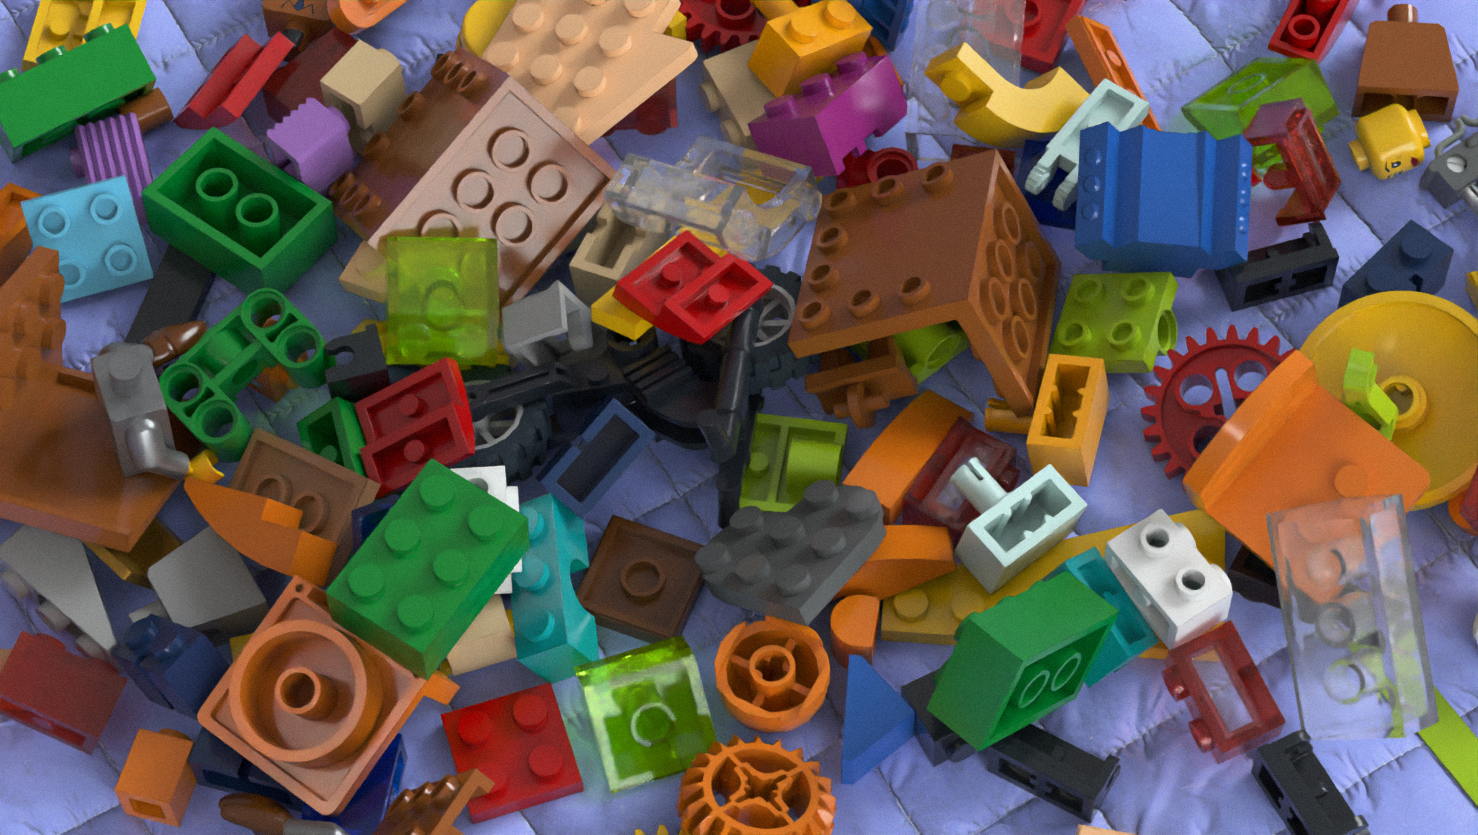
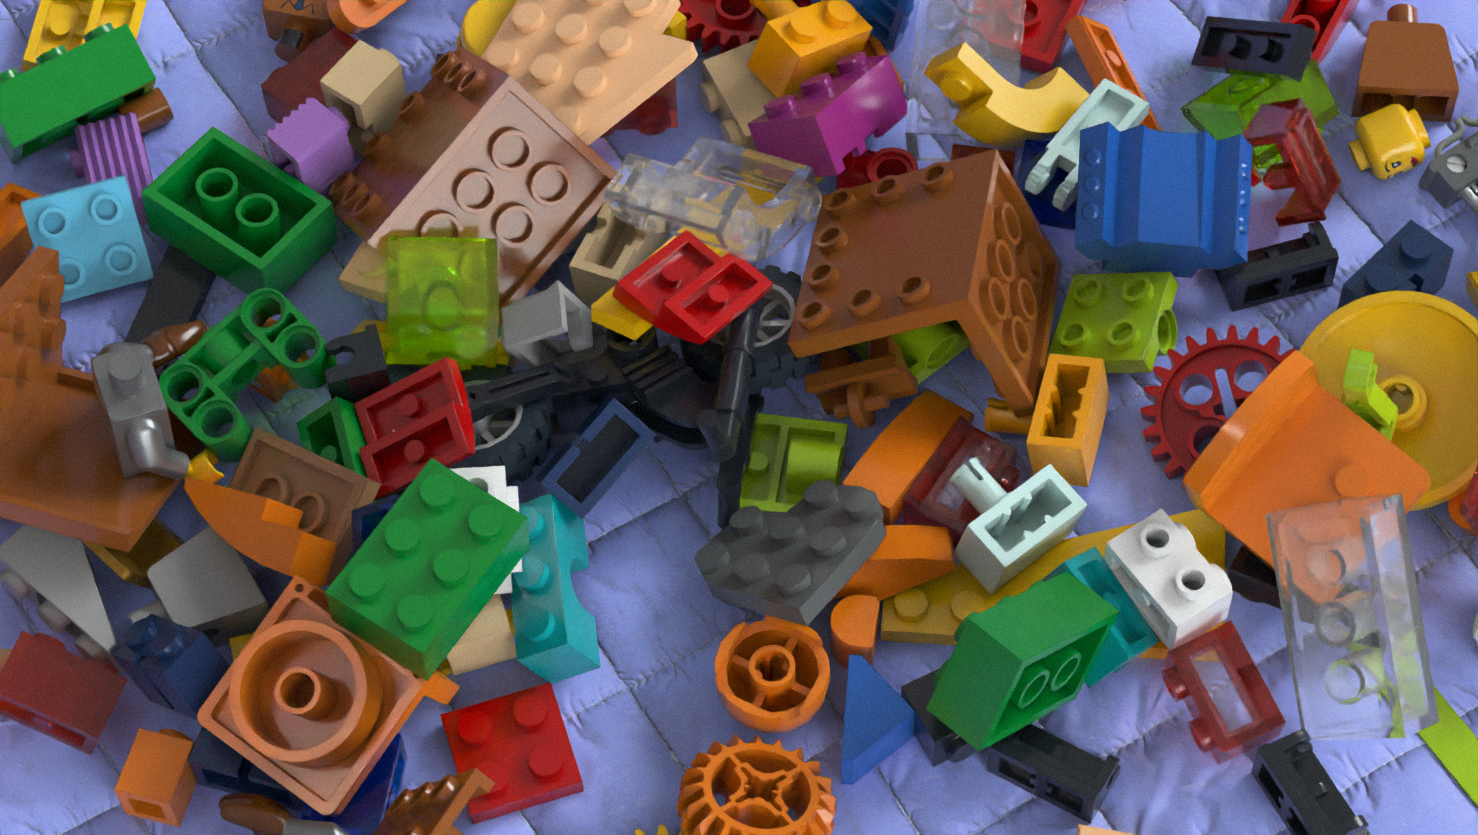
red slope [173,31,295,130] -> none
clear neon green slope [573,635,717,794] -> none
reddish brown tile [575,514,705,651] -> none
none -> black plate [1191,16,1317,82]

